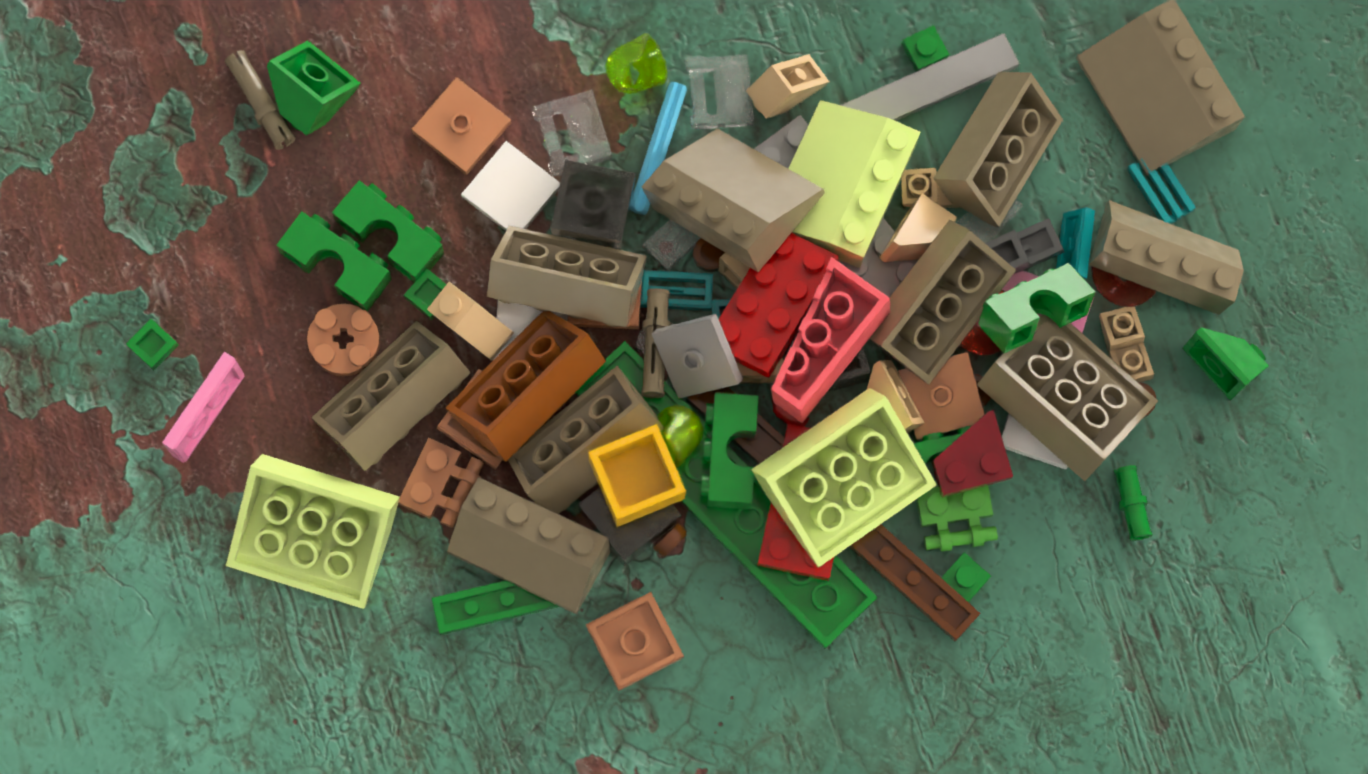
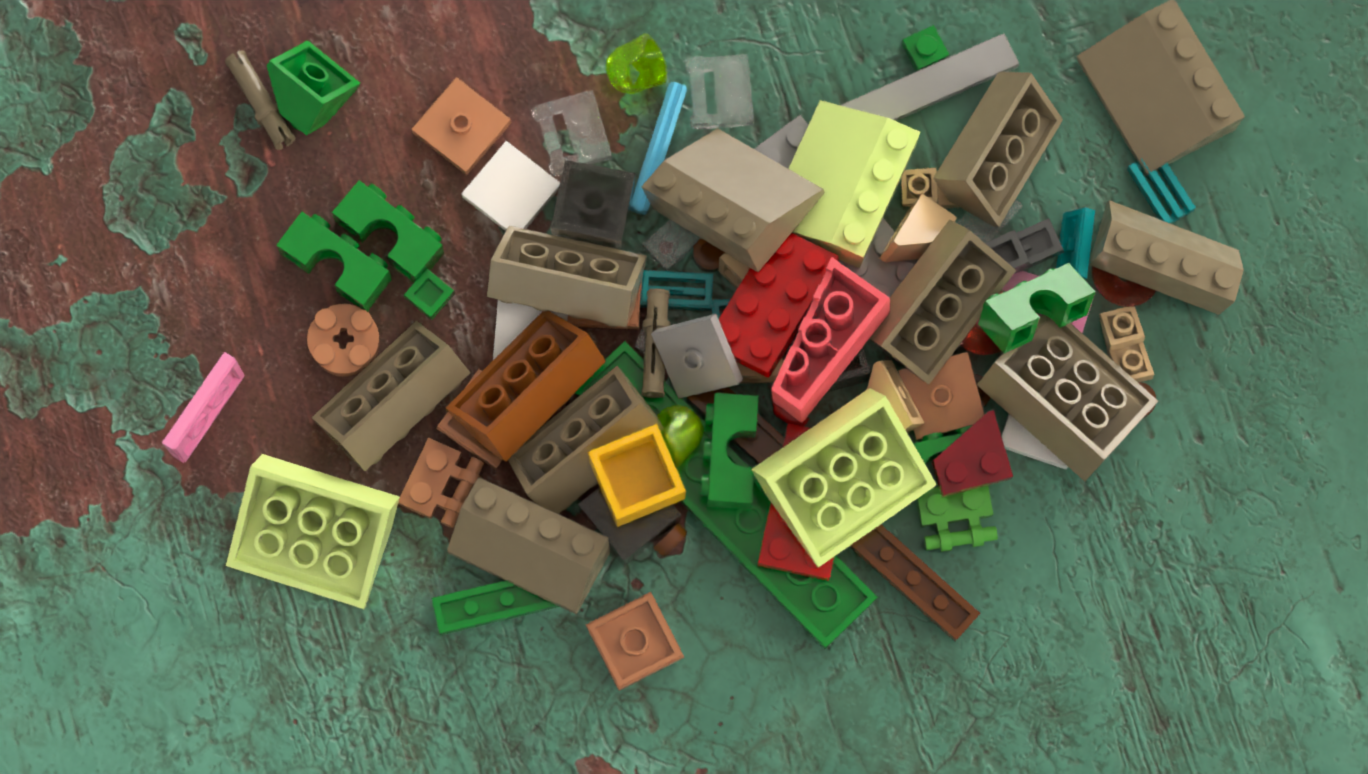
green plate [126,319,179,371] -> none
tan slope [427,282,514,361] -> none
tan slope [746,55,829,119] -> none
green plate [941,552,991,602] -> none
green pin [1114,465,1153,541] -> none
green slope [1182,327,1269,401] -> none

